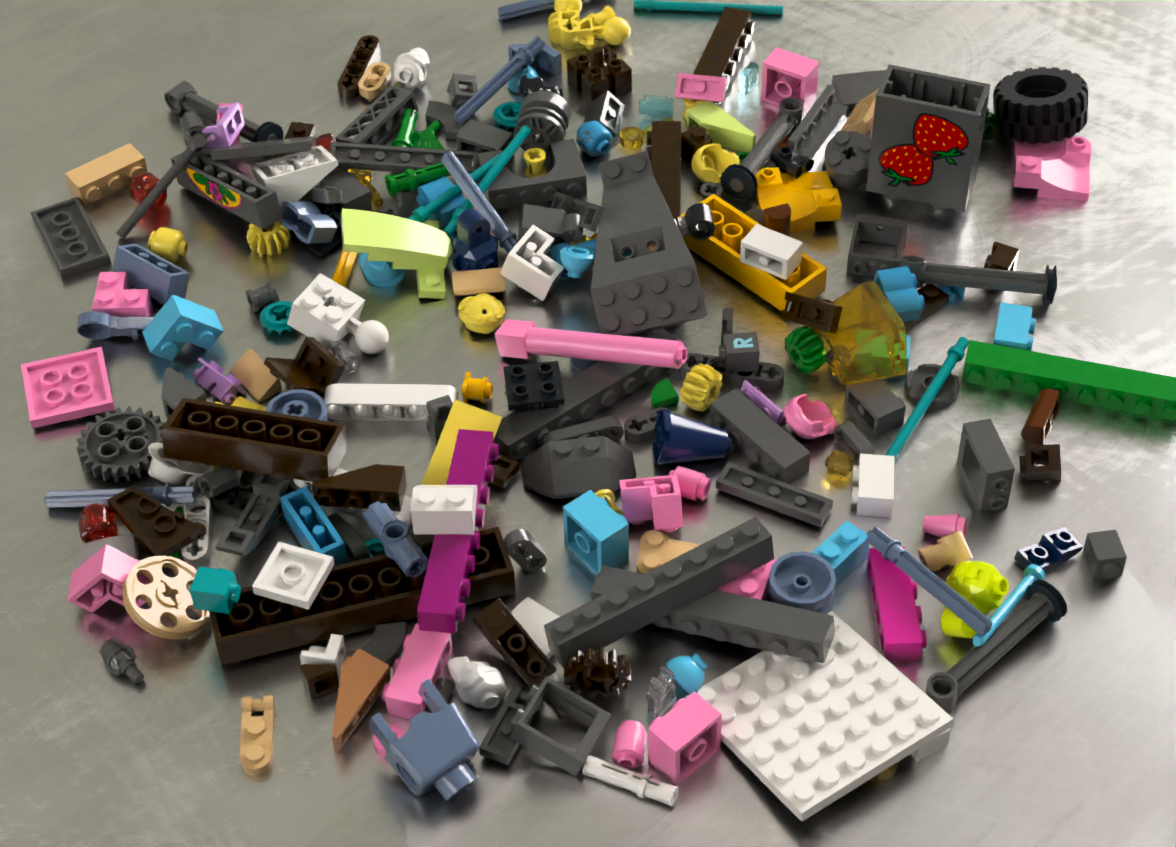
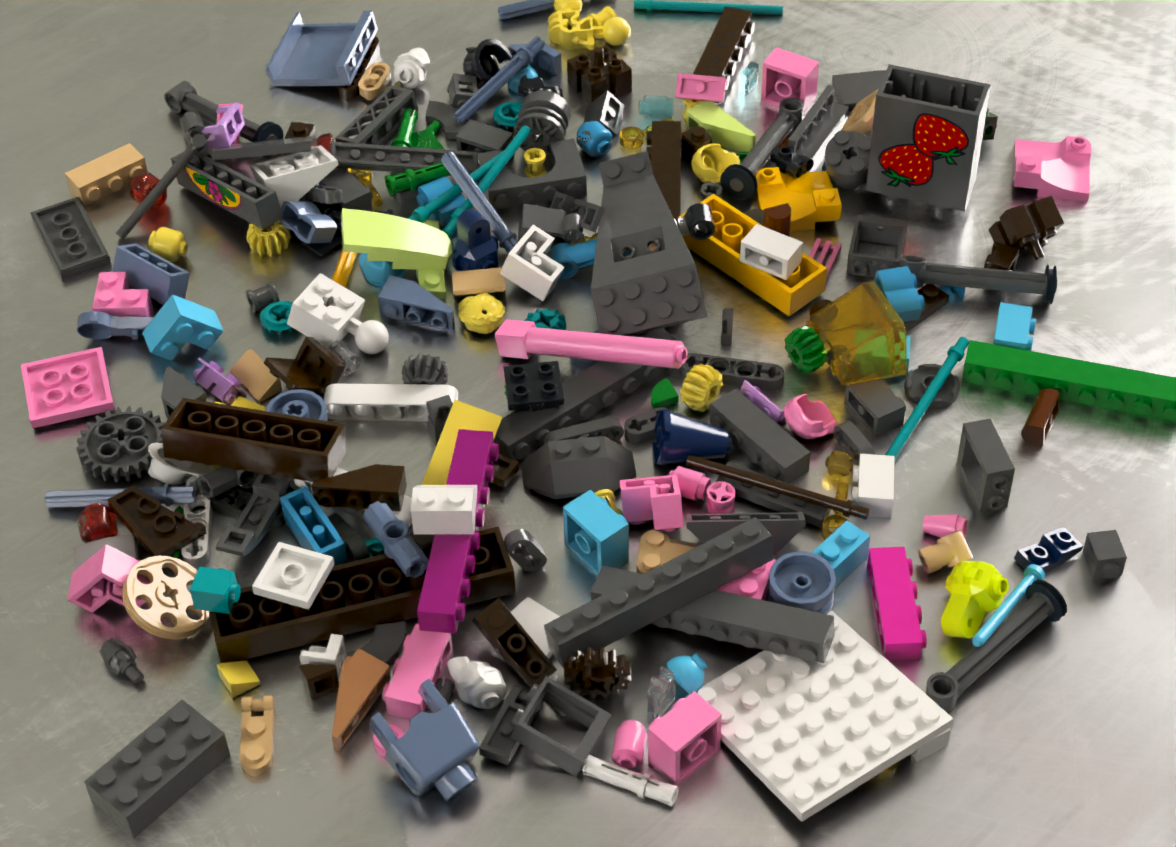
yellow brick [461,372,493,404] -> none
medium azure brick [560,246,595,278] -> none
dark grey brick [719,332,760,373] -> none
dark brown plate [780,292,843,333] -> none
sand blue axle [865,527,993,636] -> none
black tyre [993,67,1088,144] -> none
dark brown brick [1019,444,1061,482] -> none
none -> dark grey brick [84,700,230,838]
none -> light yellow slope [217,661,261,698]
none -> sand blue panel [266,11,378,87]
none -> sand blue slope [378,276,455,332]
none -> dark grey gear [401,353,448,385]
none -> black helmet [463,39,513,89]
none -> teal gear [524,307,566,330]
none -> dark grey wedge [685,512,805,555]
none -> dark brown bar [686,455,870,520]
none -> bright pink wheel [706,481,735,514]
none -> bright pink tile [809,238,842,282]
none -> clear yellow piece [821,483,849,540]
none -> dark brown brick [988,196,1064,261]

